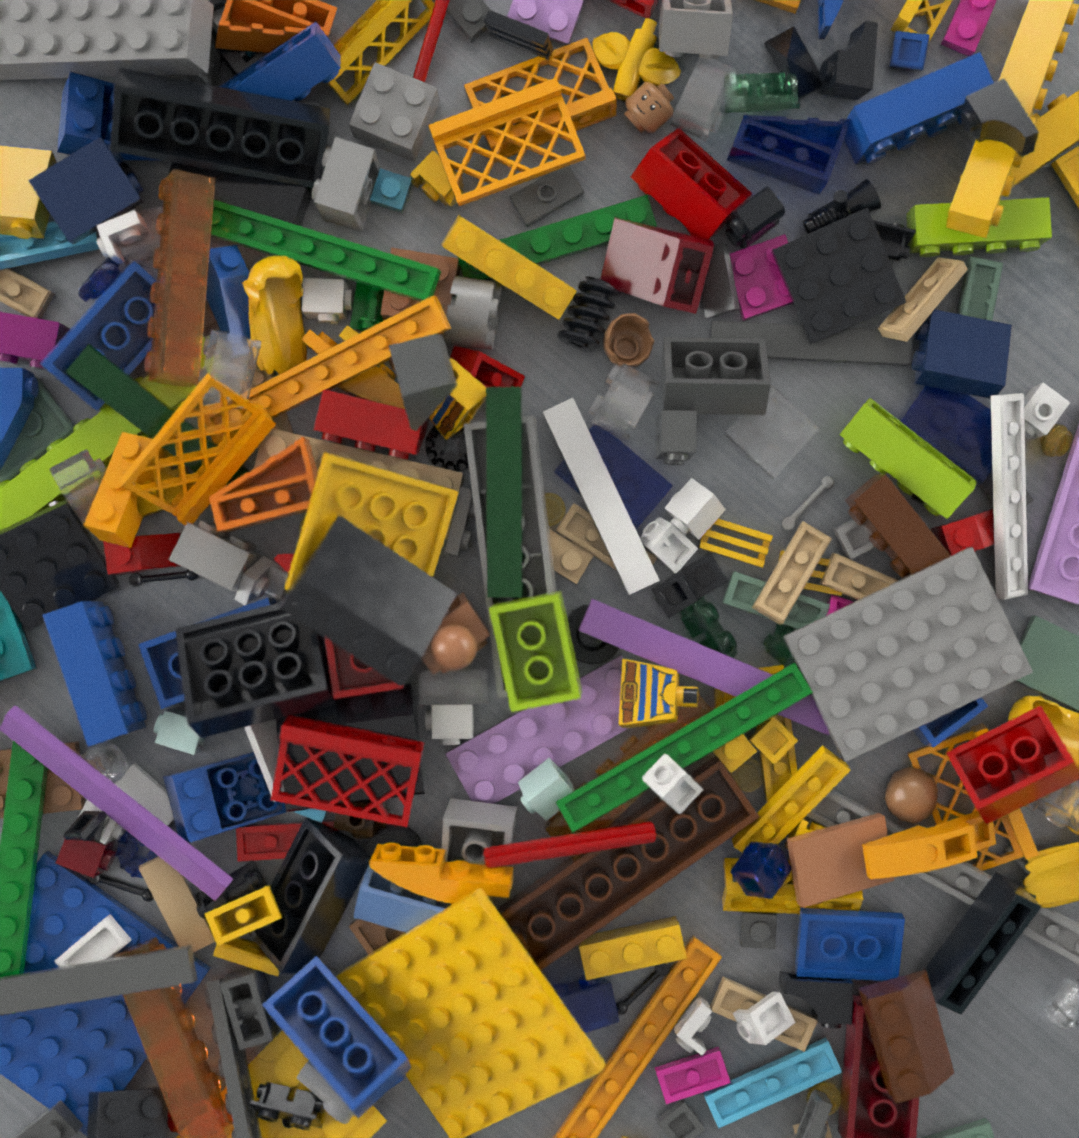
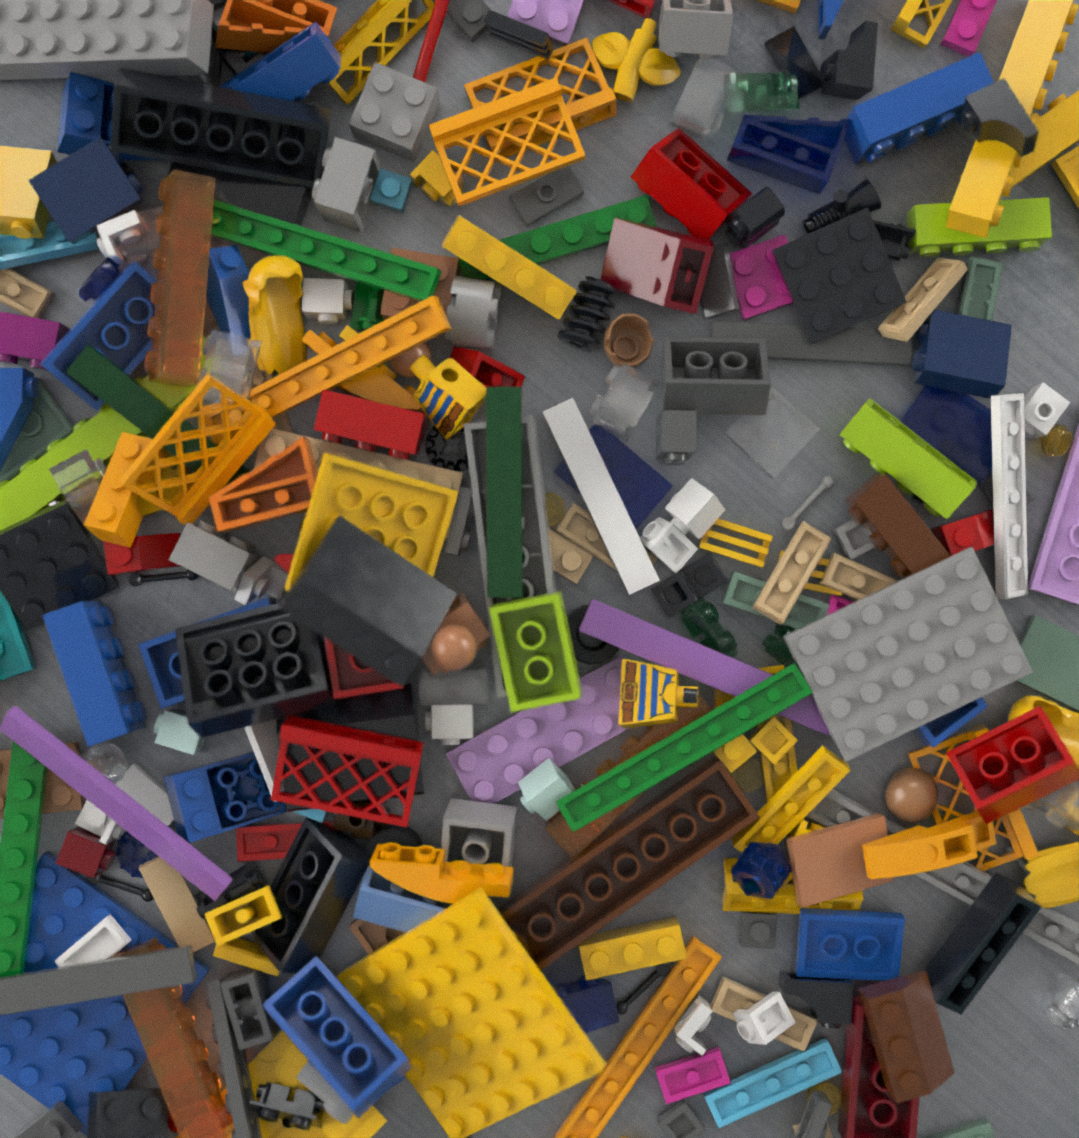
black slope [63,811,107,841] -> none
dark grey slope [389,334,457,431] -> none
red axle [484,822,656,868] -> none
medium nougat head [624,82,674,133] -> none
white bracket [643,754,704,814] -> none
blue tile [889,31,930,71] -> none

